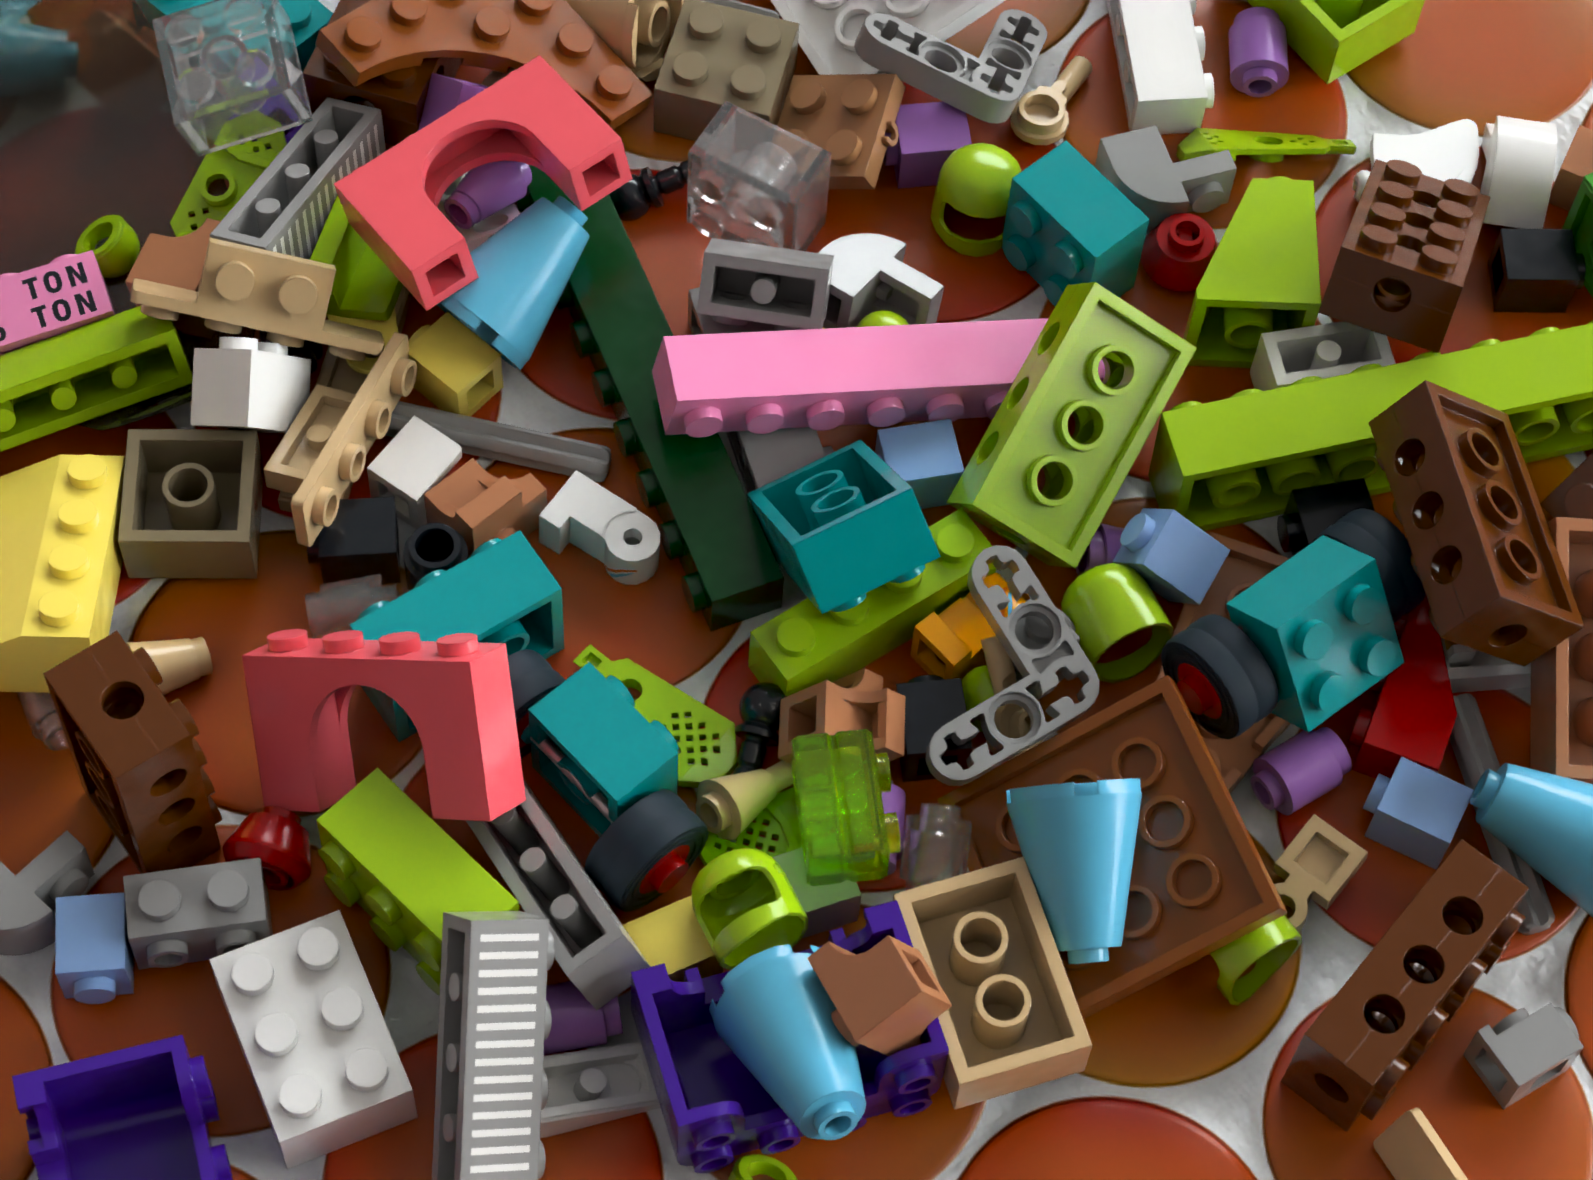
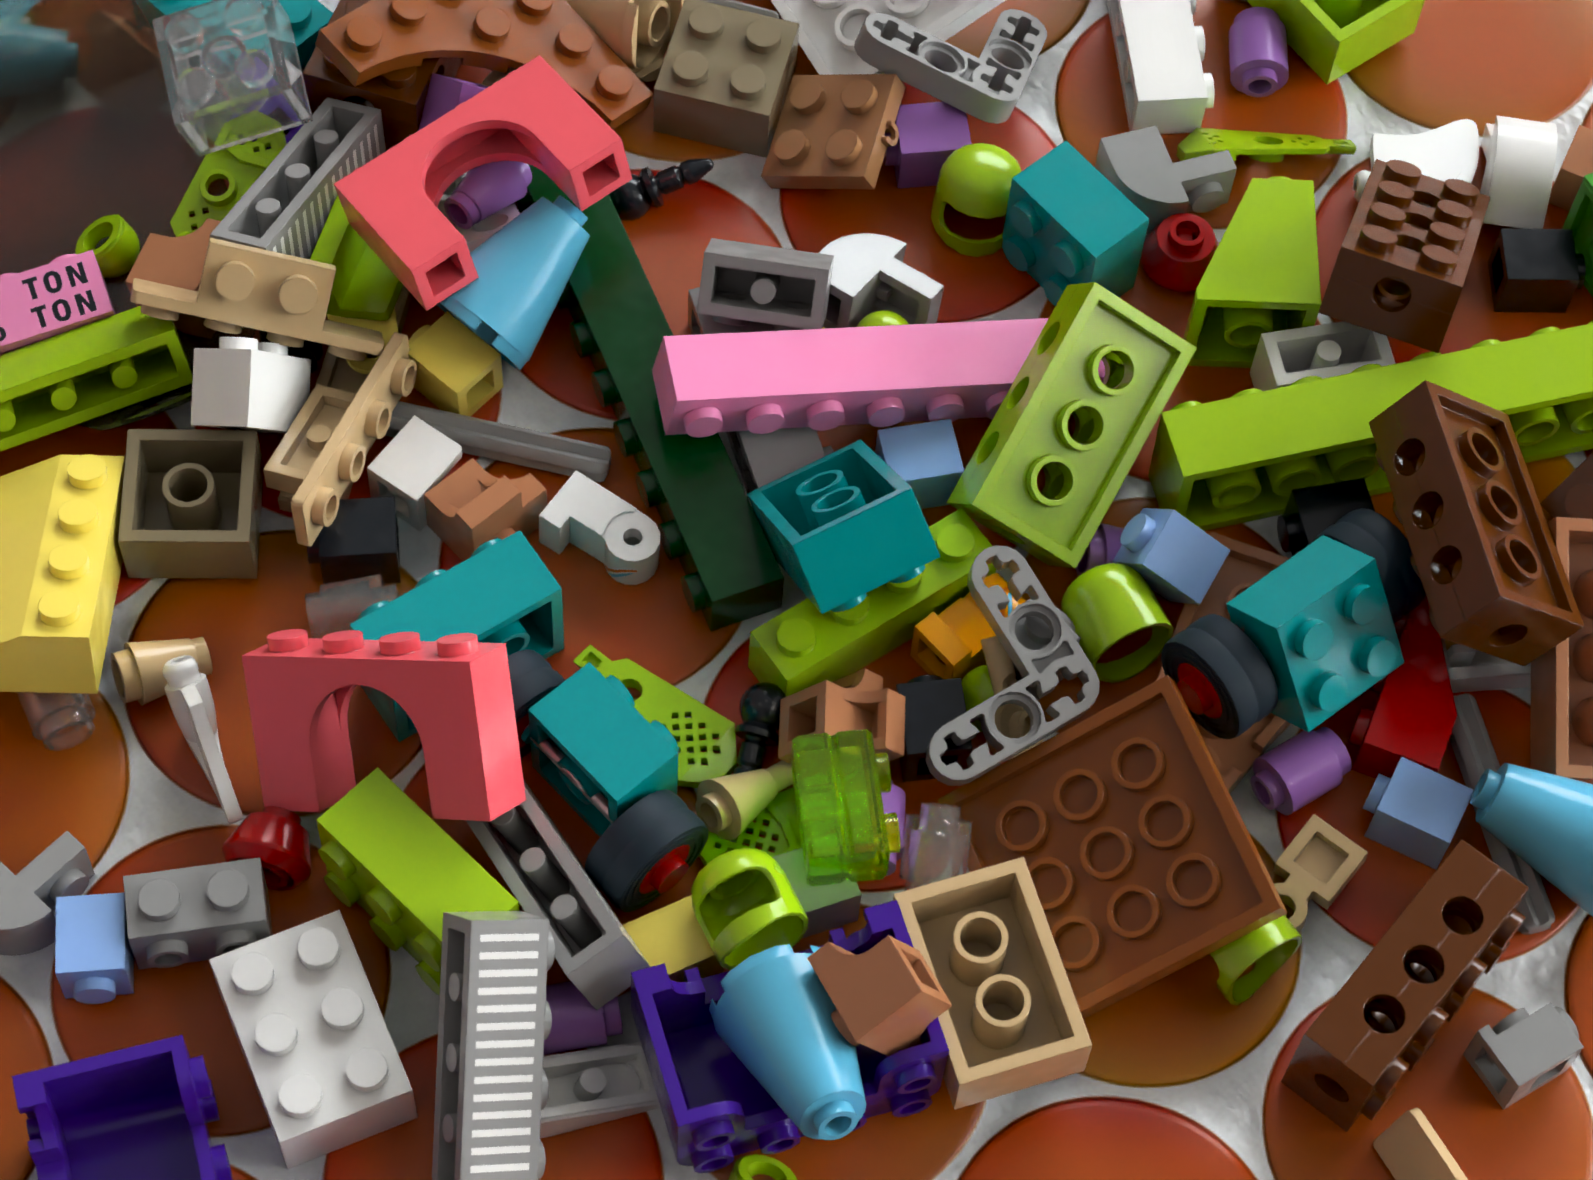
reddish brown brick [43,631,222,874] -> none
black brick [403,523,469,592] -> none
clear brick [687,101,831,251] -> none
medium azure cone [1006,778,1142,964] -> none
tan plate [1010,56,1093,145] -> none
none -> white arm [162,655,244,824]

